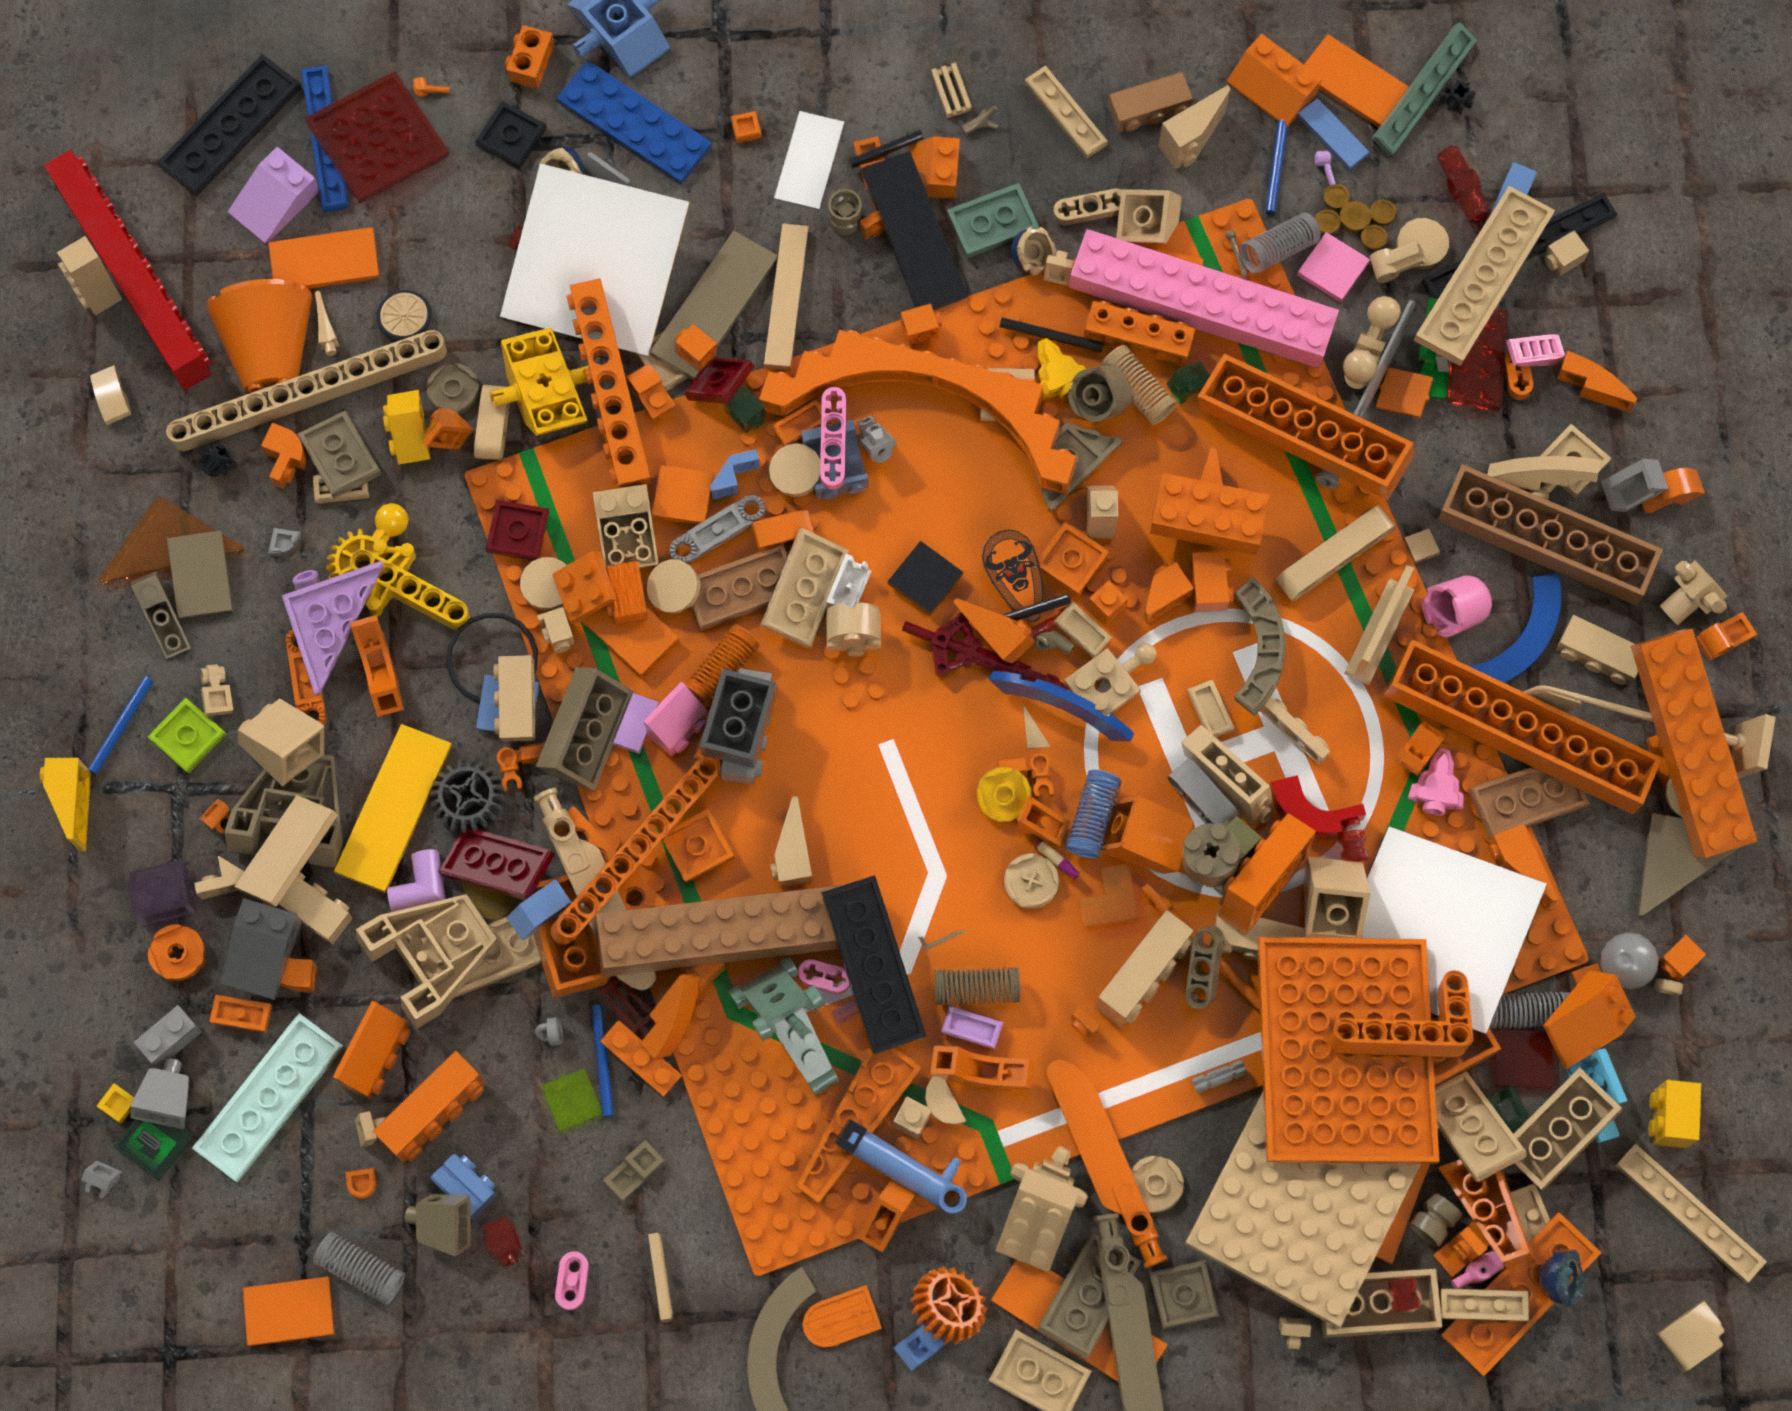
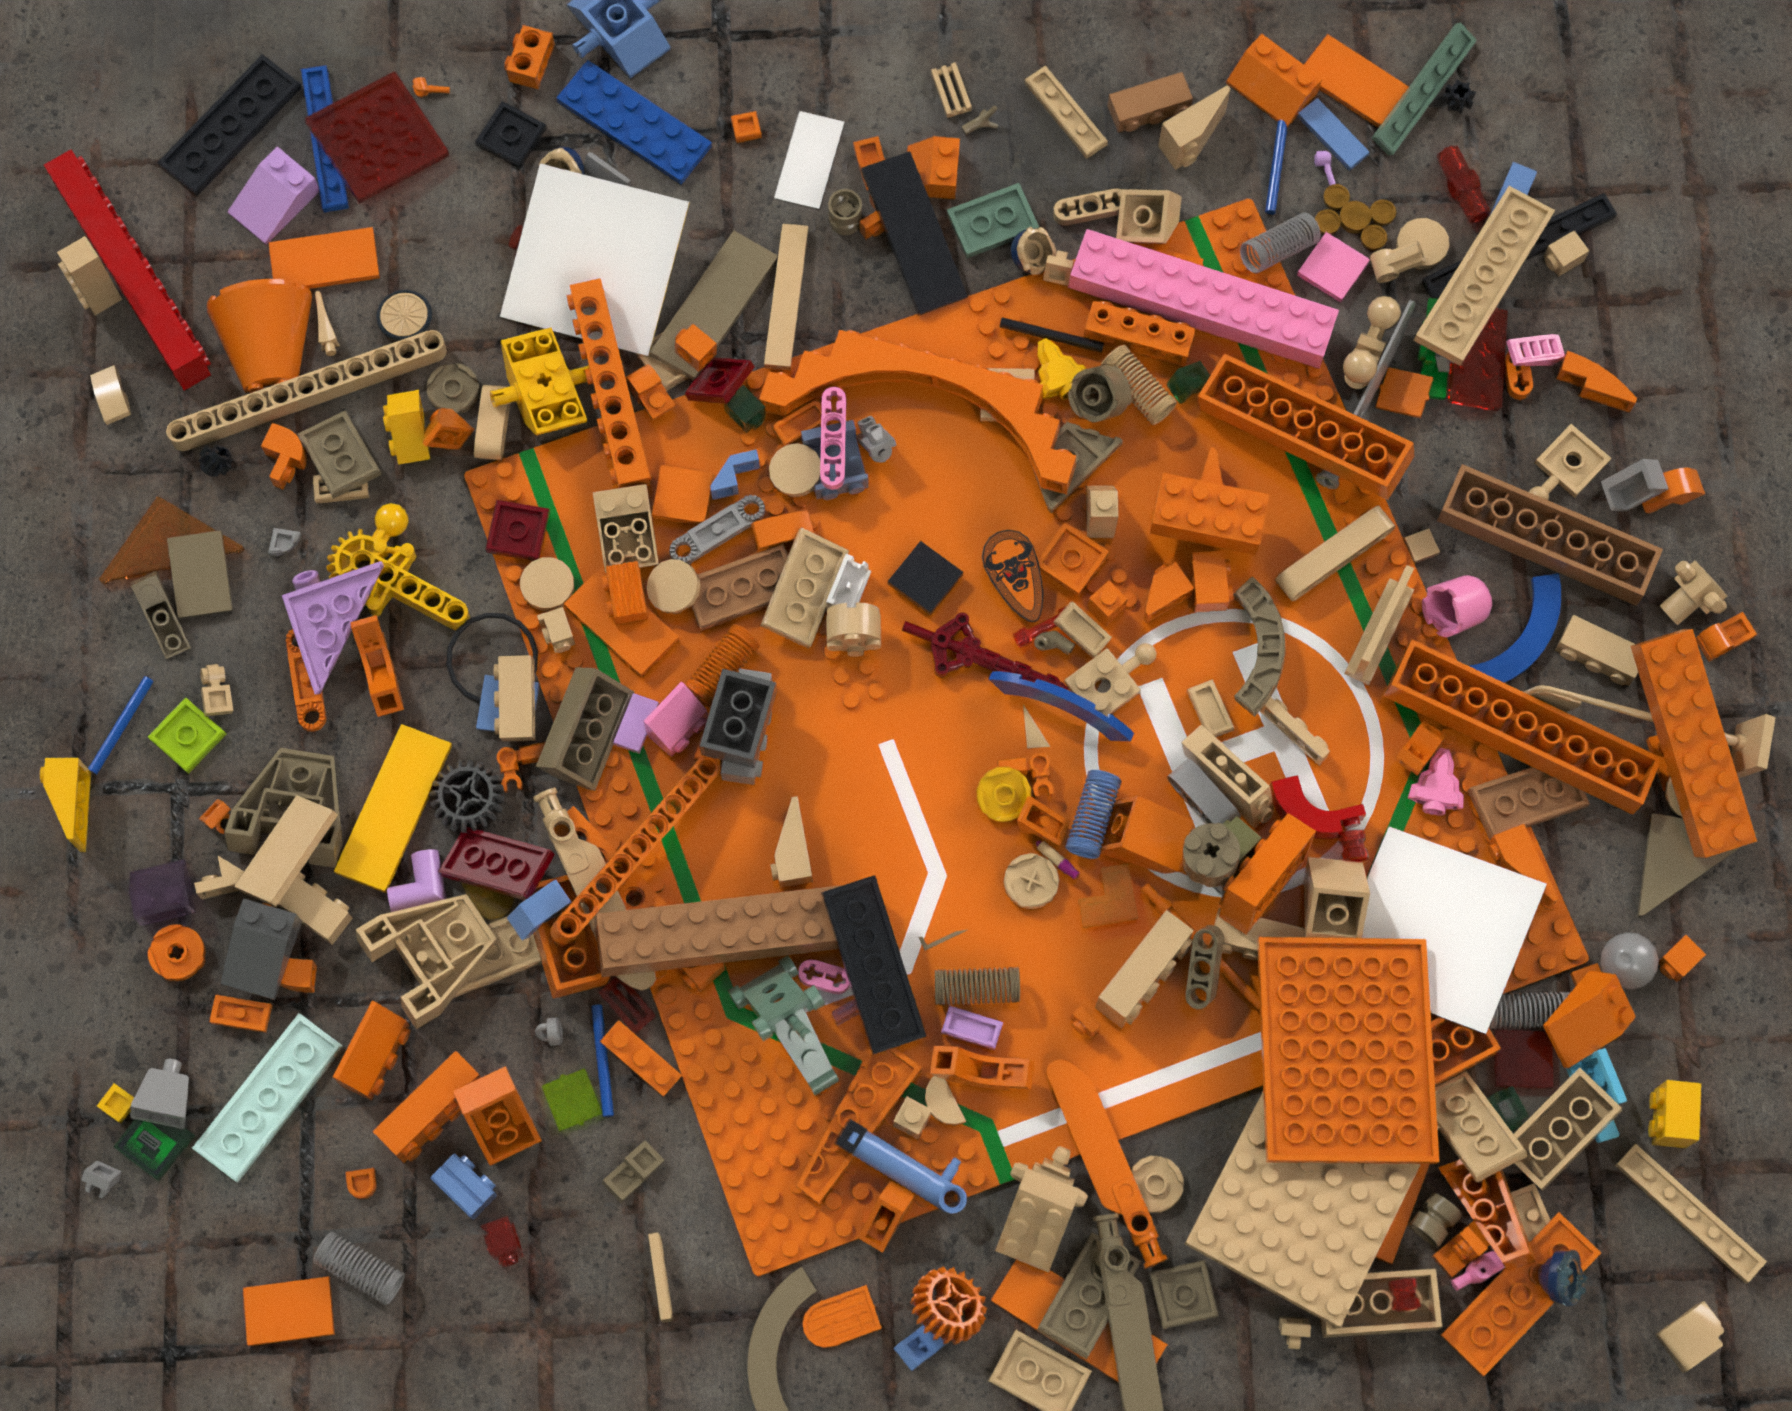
light grey brick [134,1005,202,1069] -> none
tan slope [238,699,324,786] -> none
tan tile [354,1111,385,1147] -> none
dark tan torso [405,1194,471,1256] -> none
orange plate [552,550,617,623] -> none
bright pink plate [555,1252,589,1310] -> none
orange slope [641,973,700,1059] -> none
orange plate [662,808,735,884] -> none
black bar [848,130,924,169] -> none
orange brick [900,304,942,346] -> none
orange slope [953,598,1035,664] -> none
black bar [1002,593,1071,621] -> none
light grey axle [1192,1060,1247,1093] -> none
dark tan hinge [1226,230,1248,280] -> none
orange beam [1329,970,1473,1057] -> none
tan plate [1440,1289,1529,1321] -> none
tan slope [1487,456,1601,491] -> none
tan tile [1653,979,1683,996] -> none
none -> orange brick [453,1066,542,1166]

